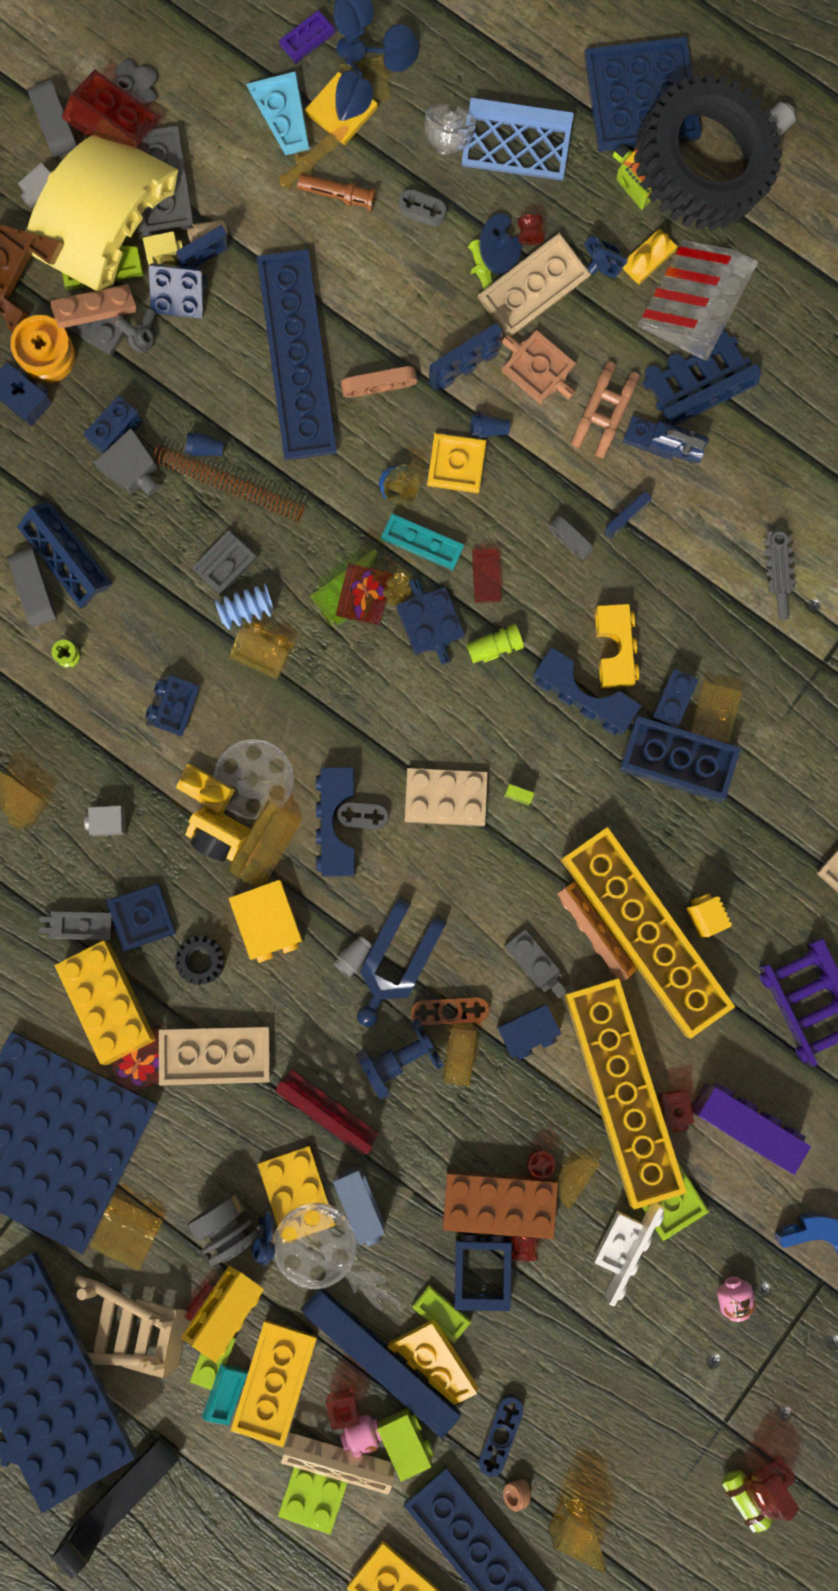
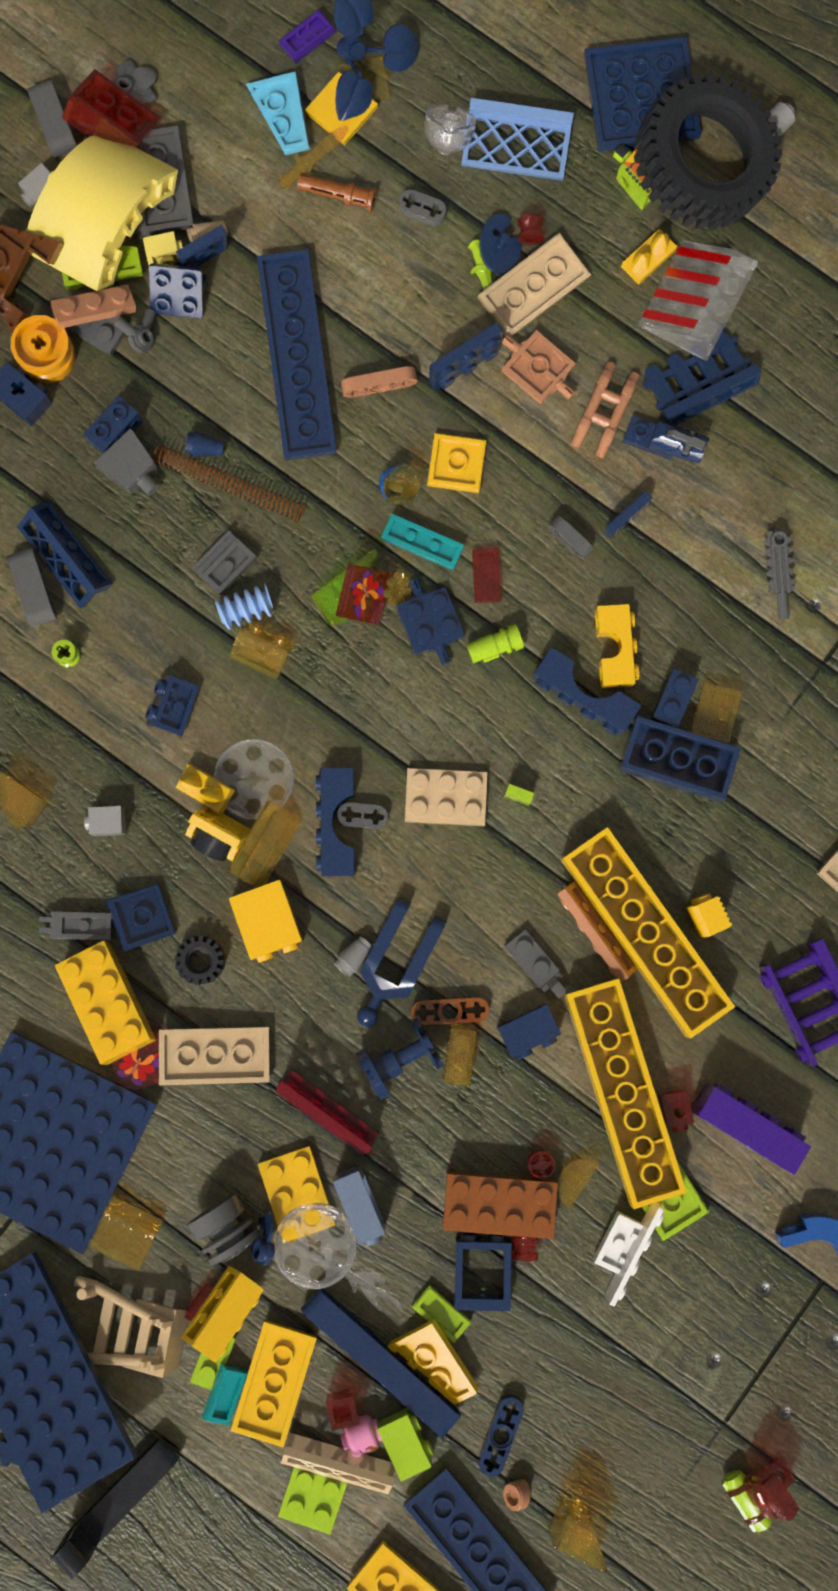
dark blue cone [470,412,510,439] -> none
dark blue piece [584,235,627,279] -> none
bright pink head [717,1277,756,1322] -> none

